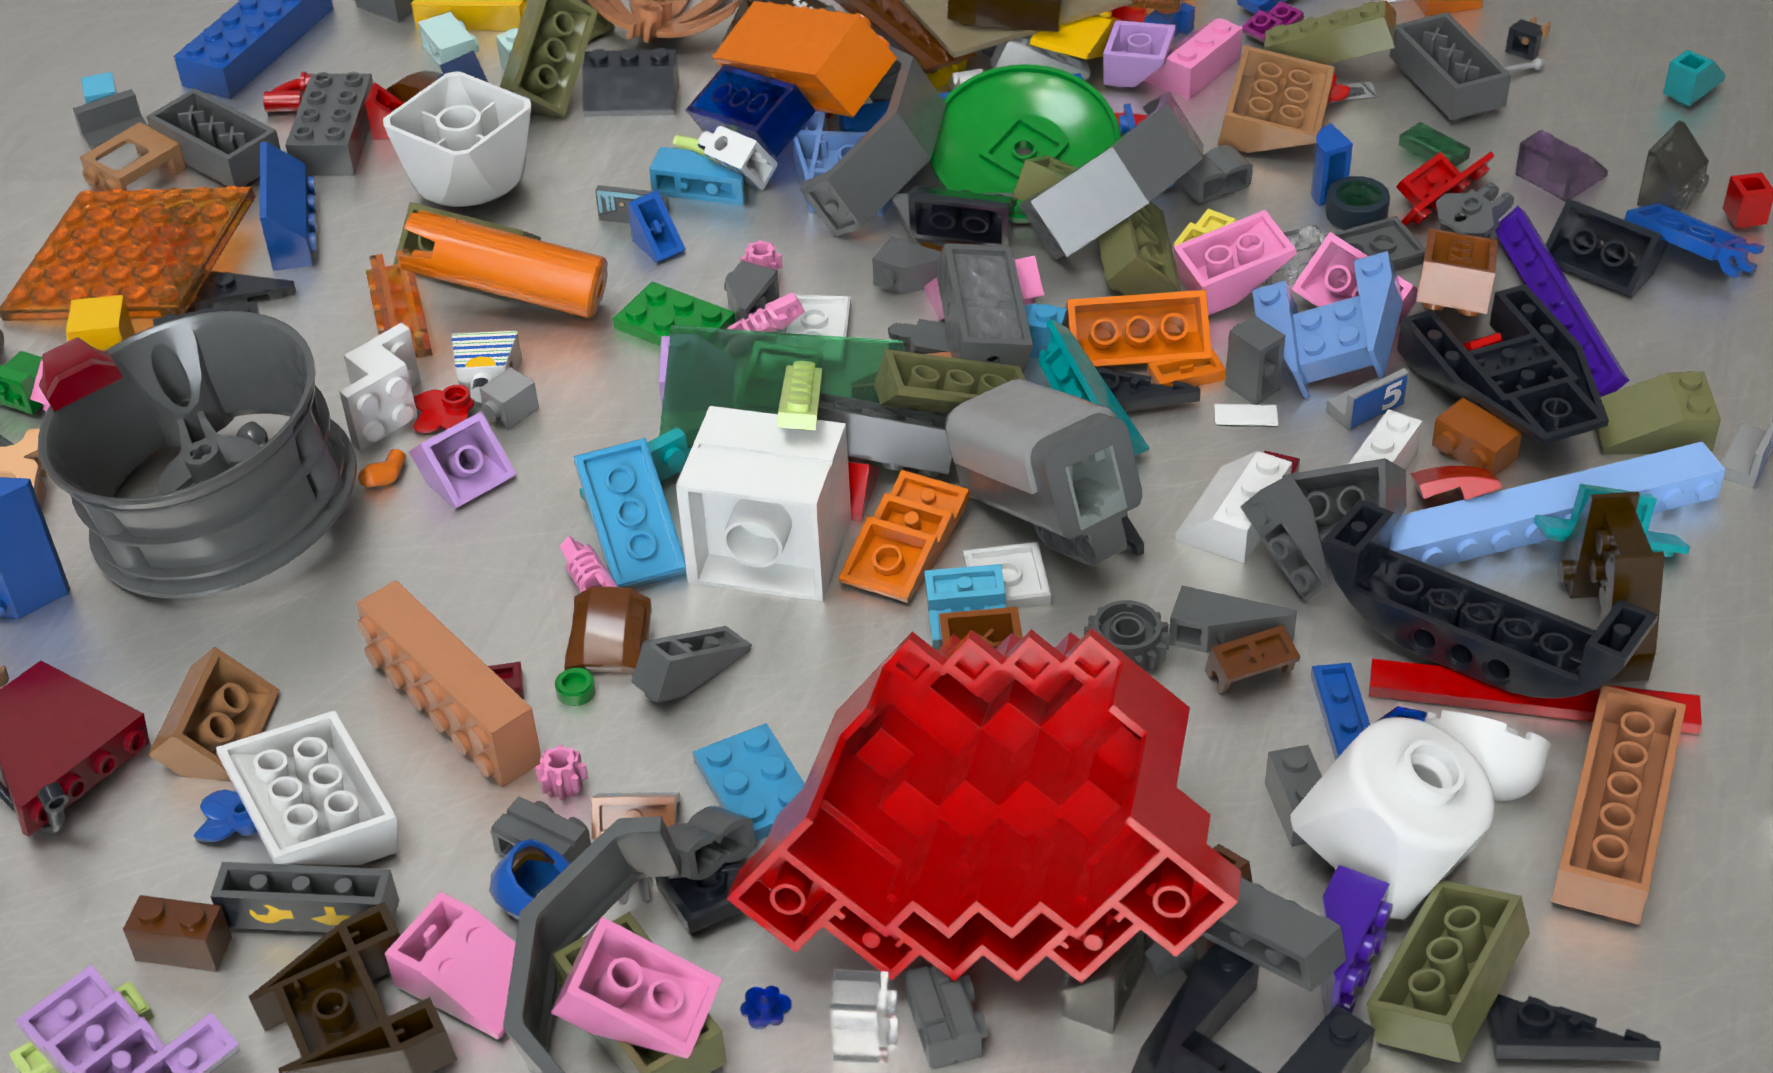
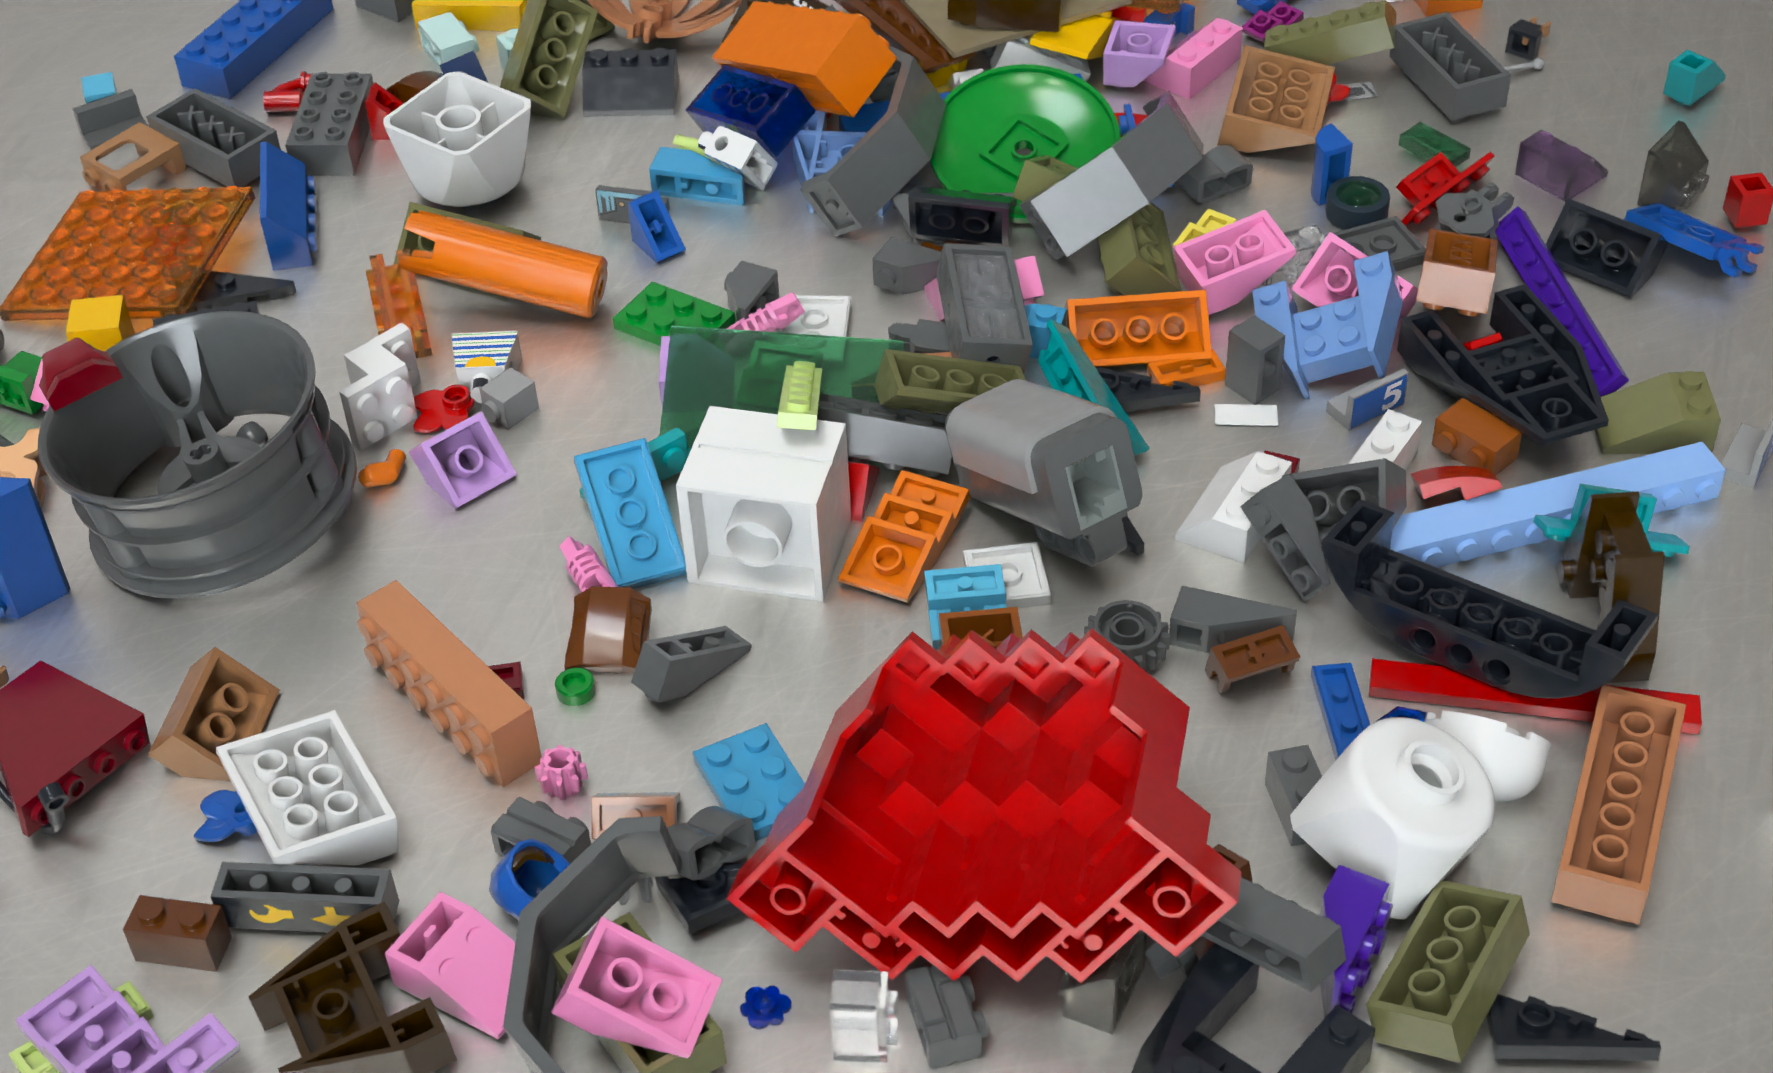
bright pink gear [740,240,783,273] -> none

